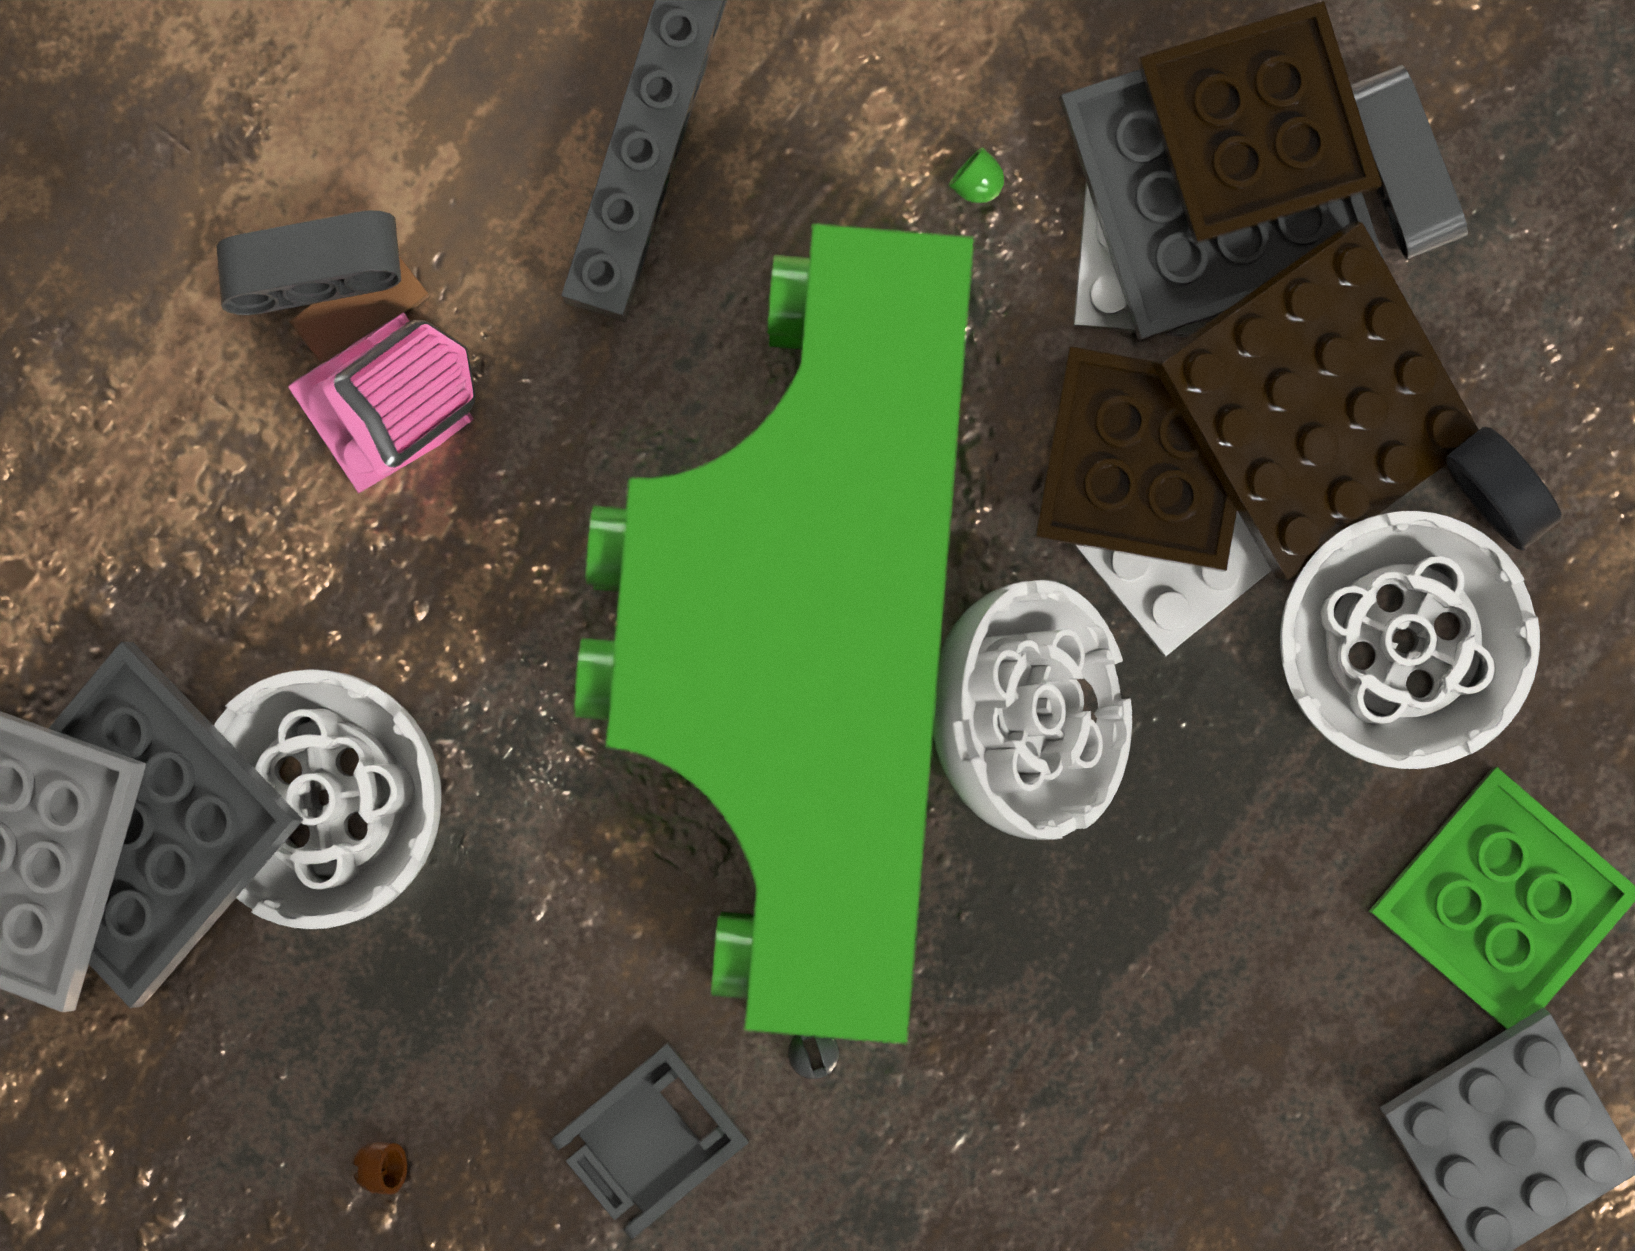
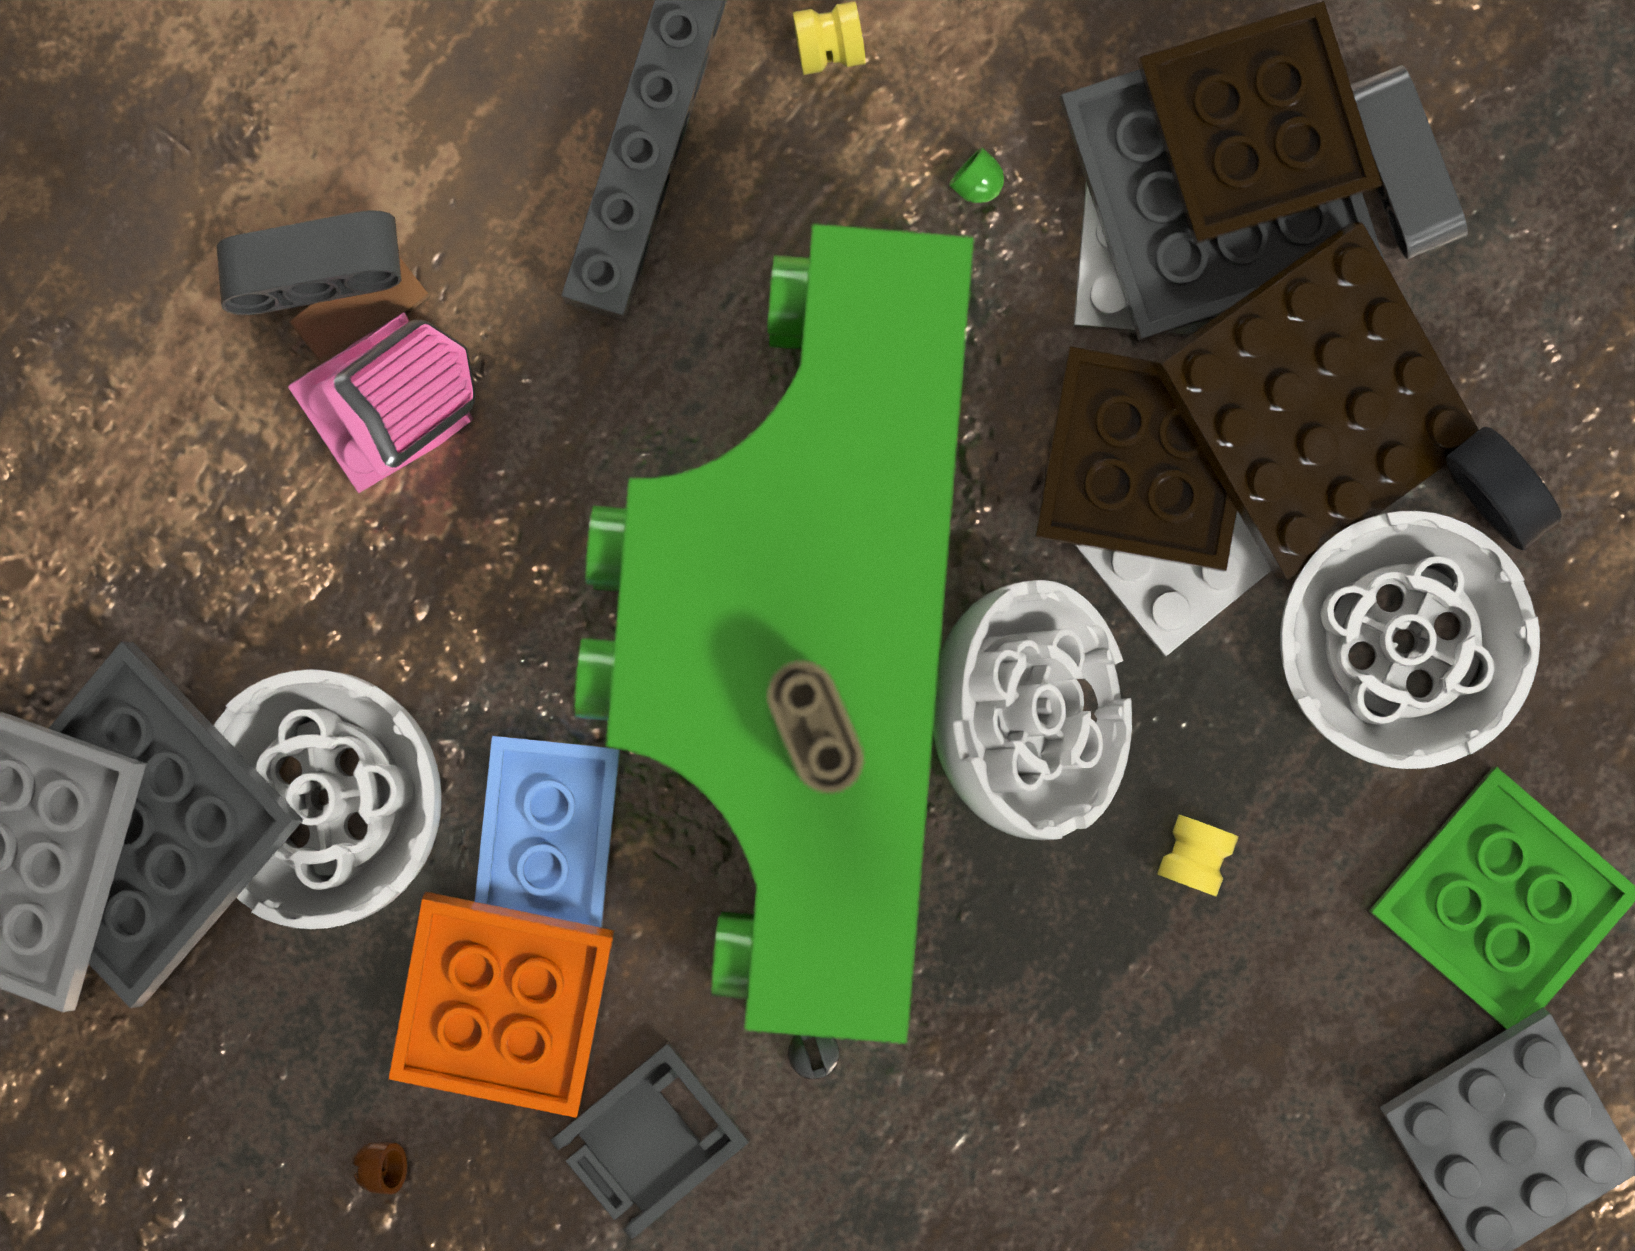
none -> orange plate [389,891,615,1118]
none -> light blue plate [475,736,620,928]
none -> dark tan brick [768,661,864,793]
none -> light yellow wheel [793,1,866,75]
none -> light yellow wheel [1157,814,1239,897]

